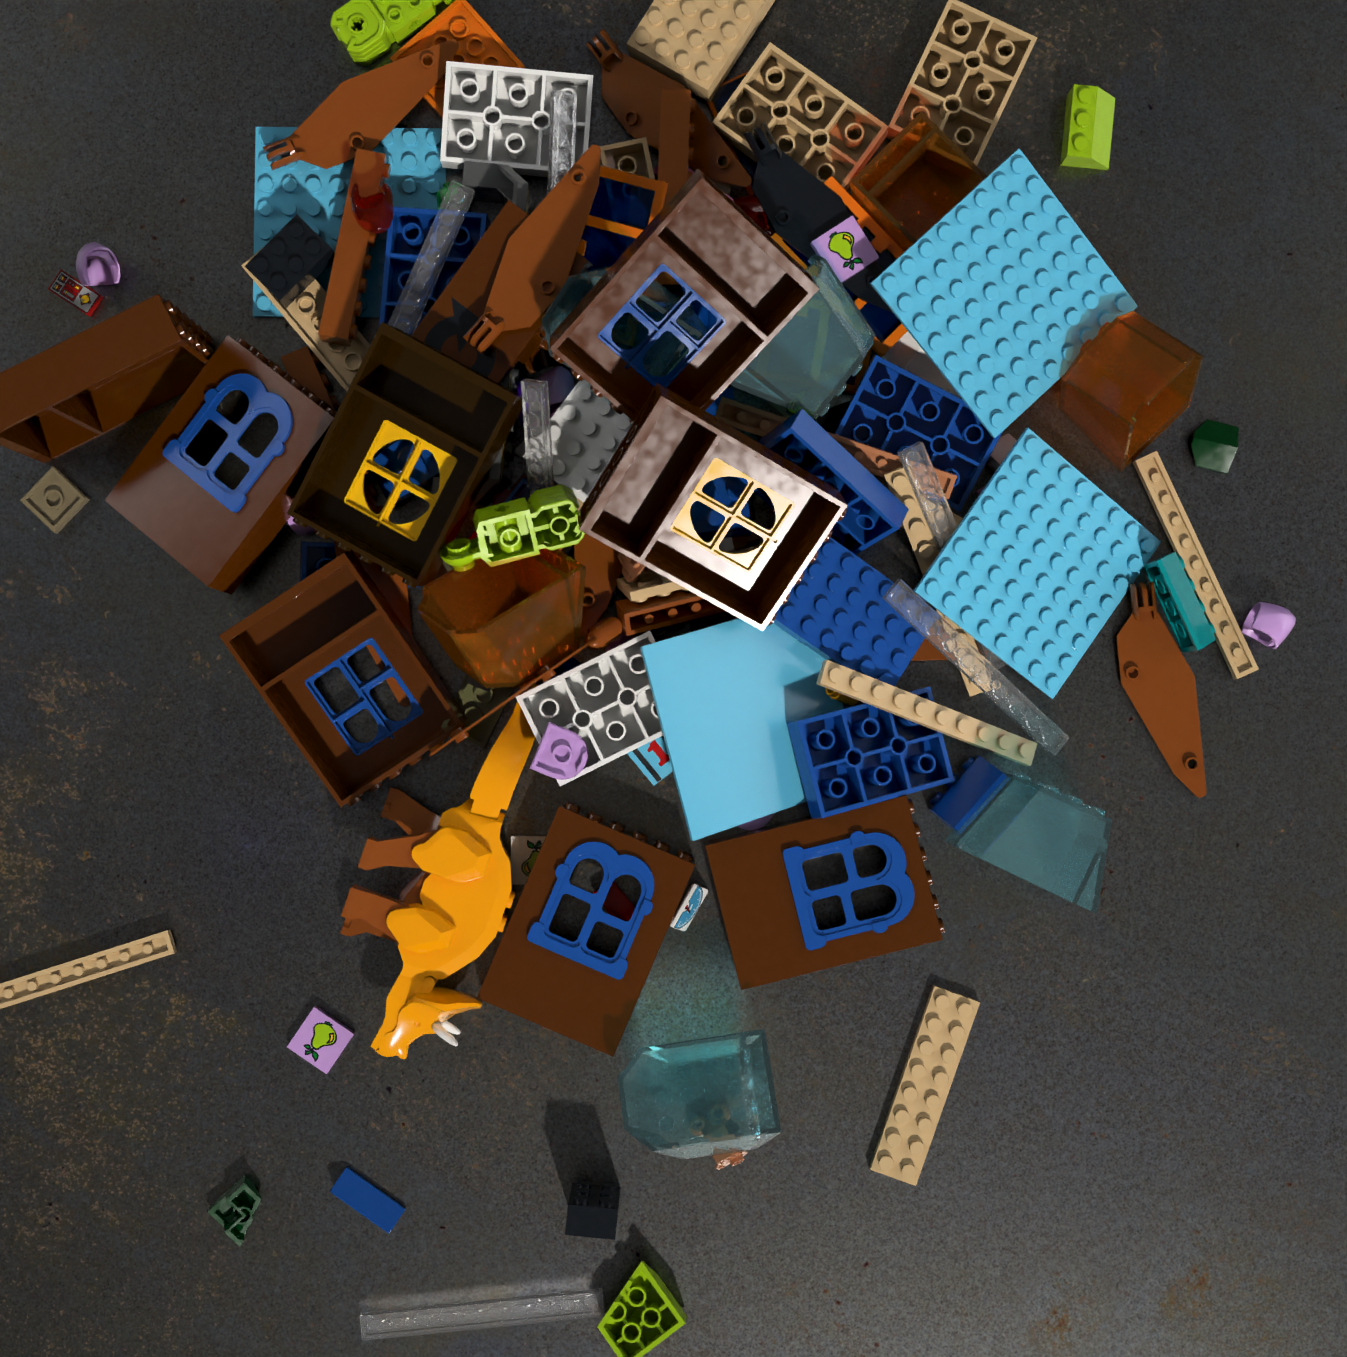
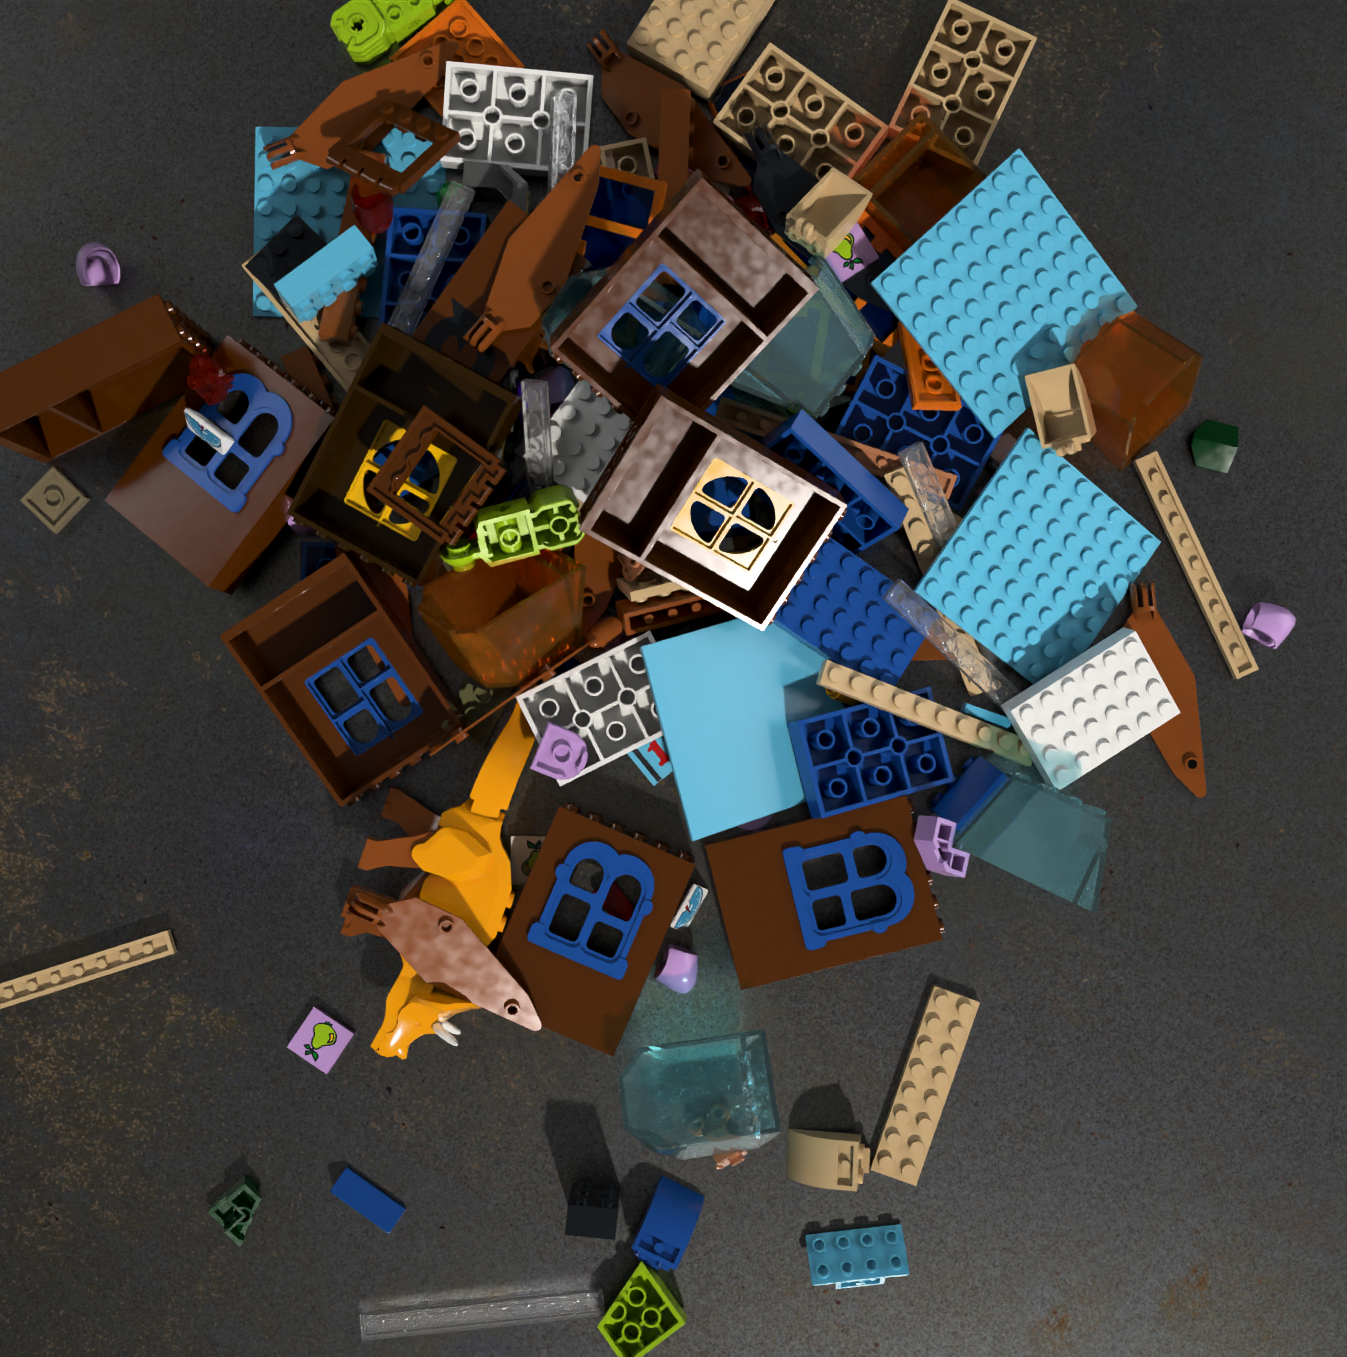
tile [48,269,103,317] -> none
lime slope [1060,84,1115,170] -> none
teal slope [1143,551,1216,653] -> none
none -> white slope [184,408,234,455]
none -> clear red plate [187,354,235,406]
none -> medium azure brick [274,225,378,324]
none -> reddish brown hinge [326,98,461,196]
none -> wing [346,890,542,1031]
none -> reddish brown hinge [366,405,507,546]
none -> blue piece [630,1175,705,1271]
none -> lavender piece [654,943,698,994]
none -> tan piece [784,167,873,260]
none -> tan piece [786,1128,871,1192]
none -> medium azure bracket [806,1224,909,1289]
none -> orange tile [897,321,962,411]
none -> lavender brick [914,816,970,878]
none -> medium azure tile [960,703,1011,728]
none -> white brick [1001,627,1180,792]
none -> tan piece [1024,363,1097,457]

